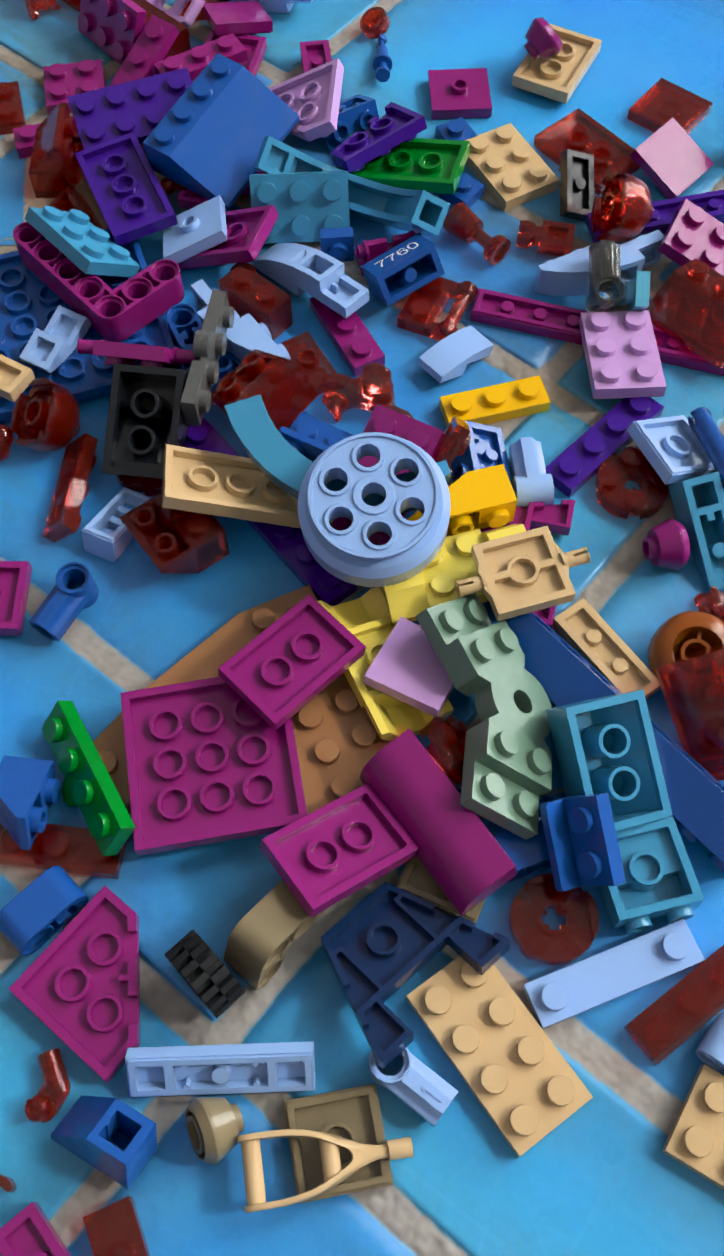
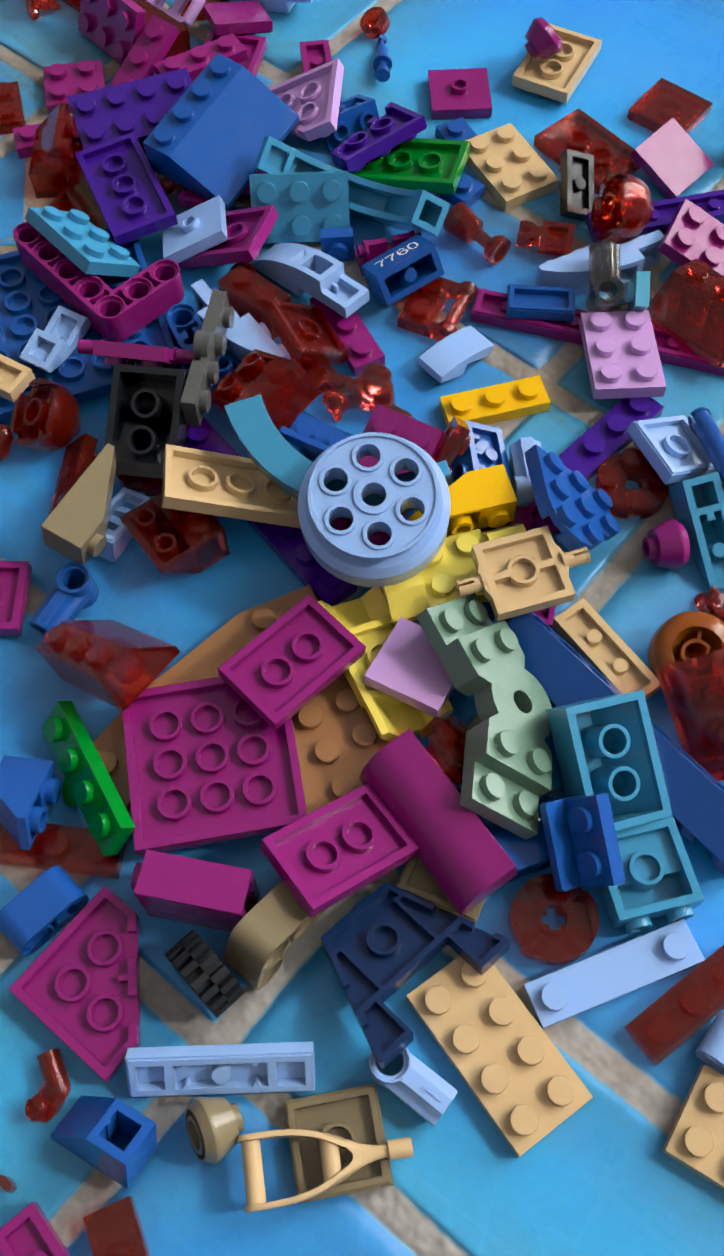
none -> clear red slope [35,620,180,711]
none -> dark tan slope [41,443,116,565]
none -> magenta brick [131,849,260,932]
none -> clear red plate [262,300,350,364]
none -> blue tile [506,284,575,322]
none -> blue plate [524,444,620,551]

